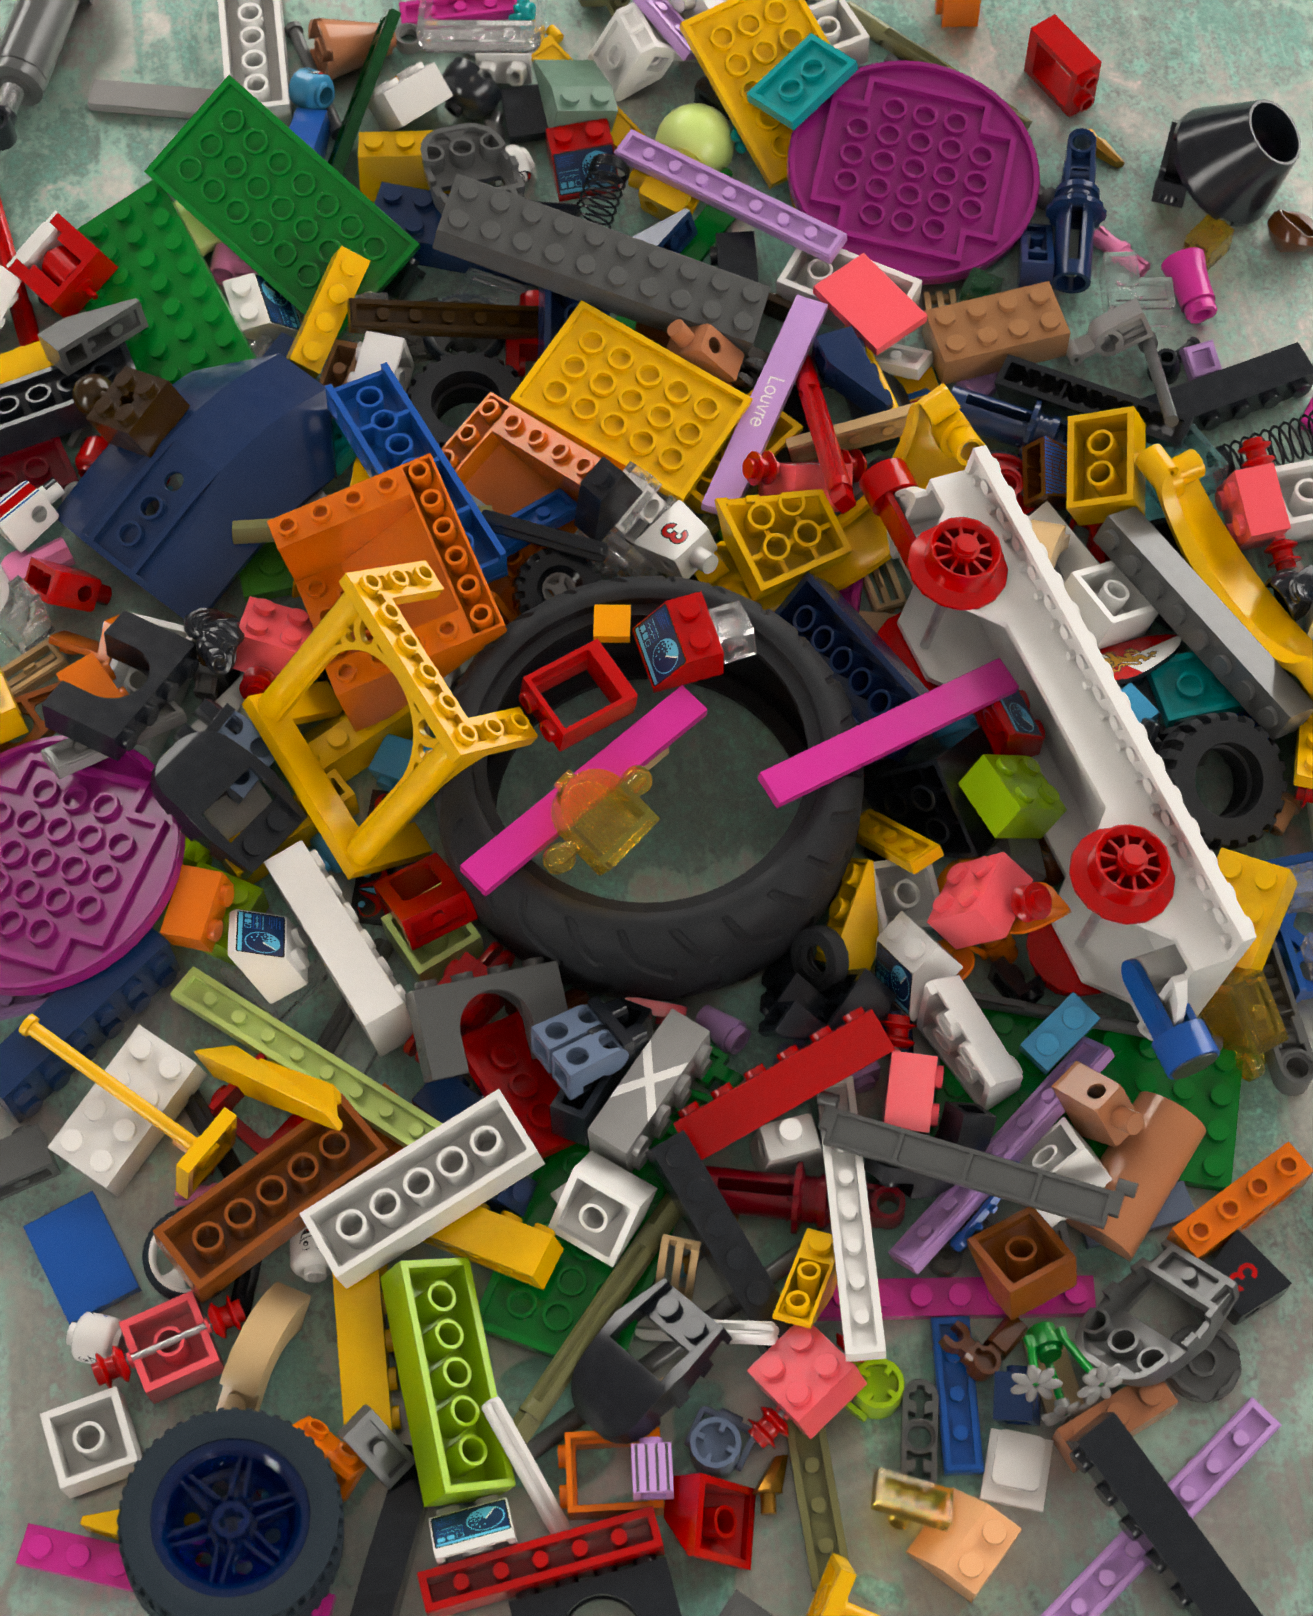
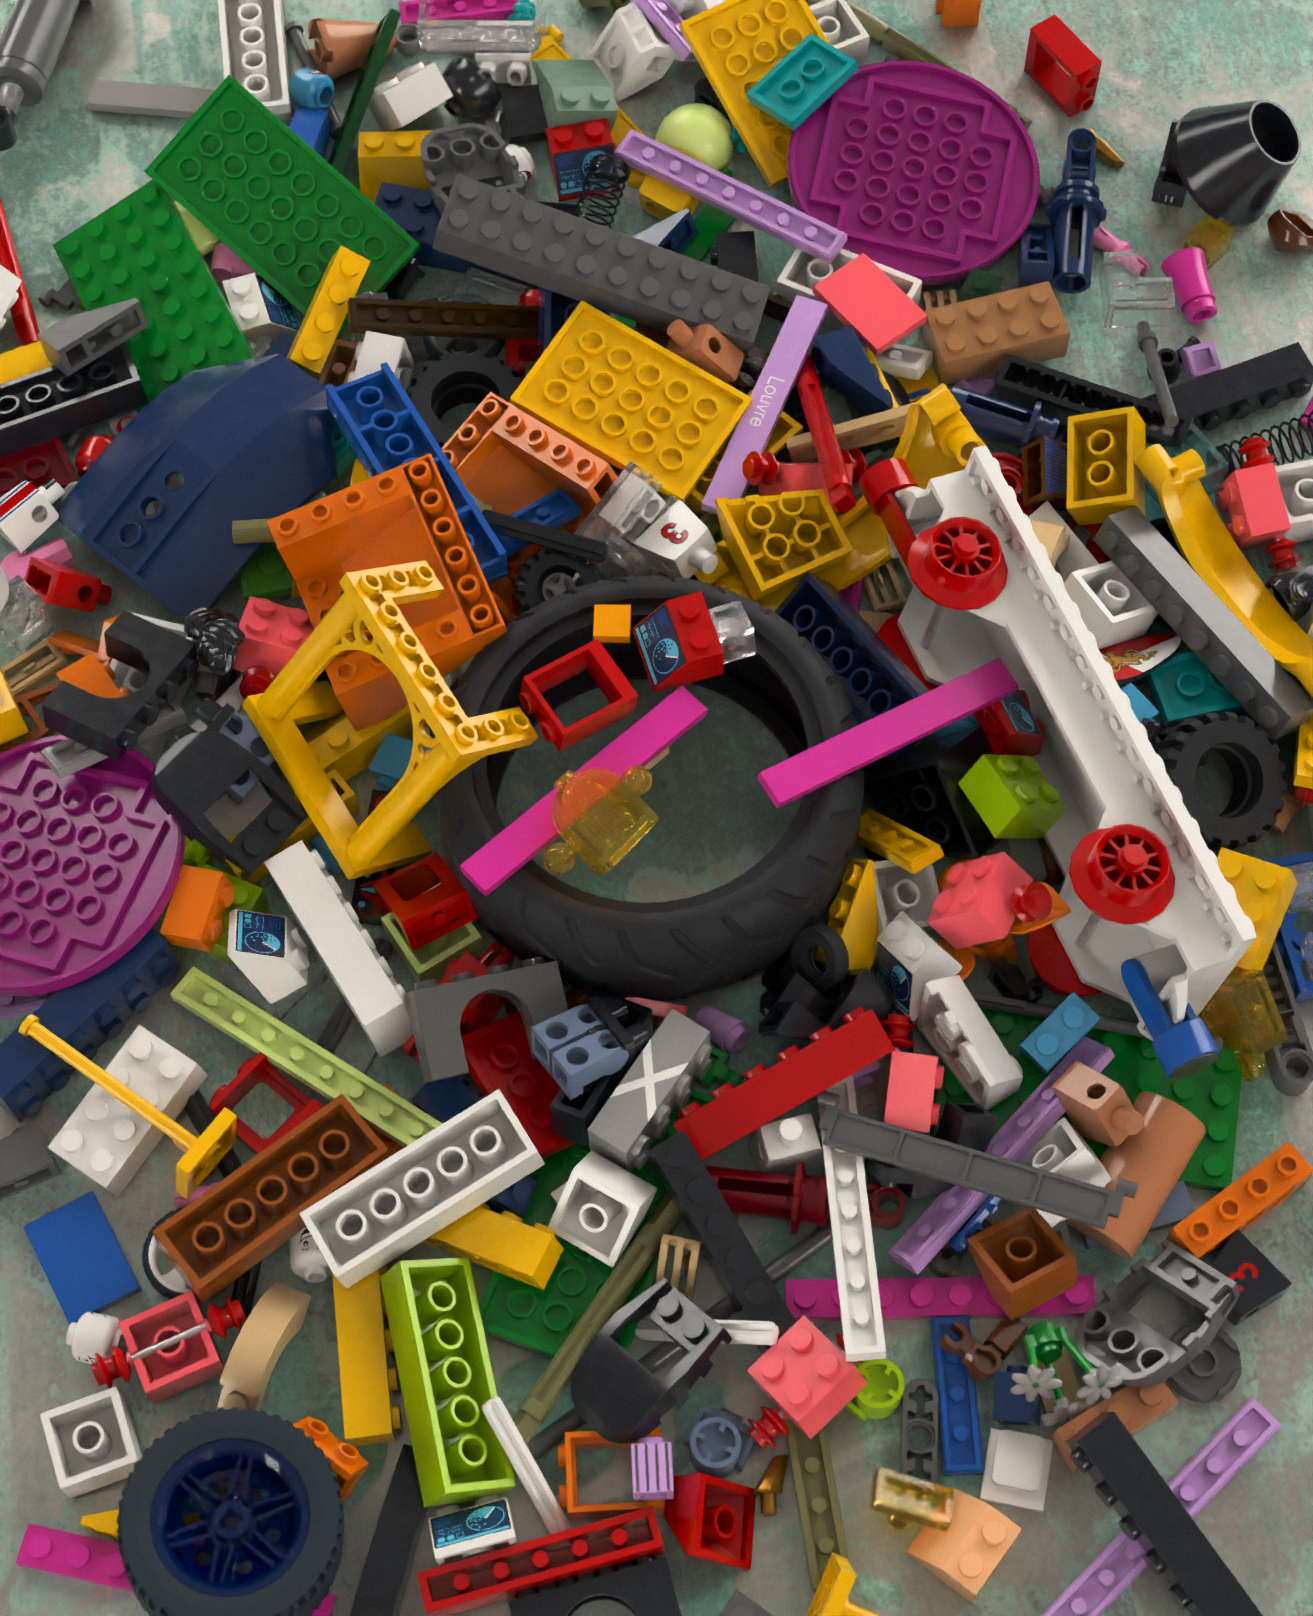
red piece [6,210,119,318] -> none
dark brown brick [72,366,190,458] -> none
yellow wedge [194,1045,343,1131] -> none
dark grey plate [337,1404,416,1490] -> none
black slope [574,456,643,541] -> none
yellow slope [773,1228,837,1329] -> none
light grey piece [1066,298,1154,366] -> none

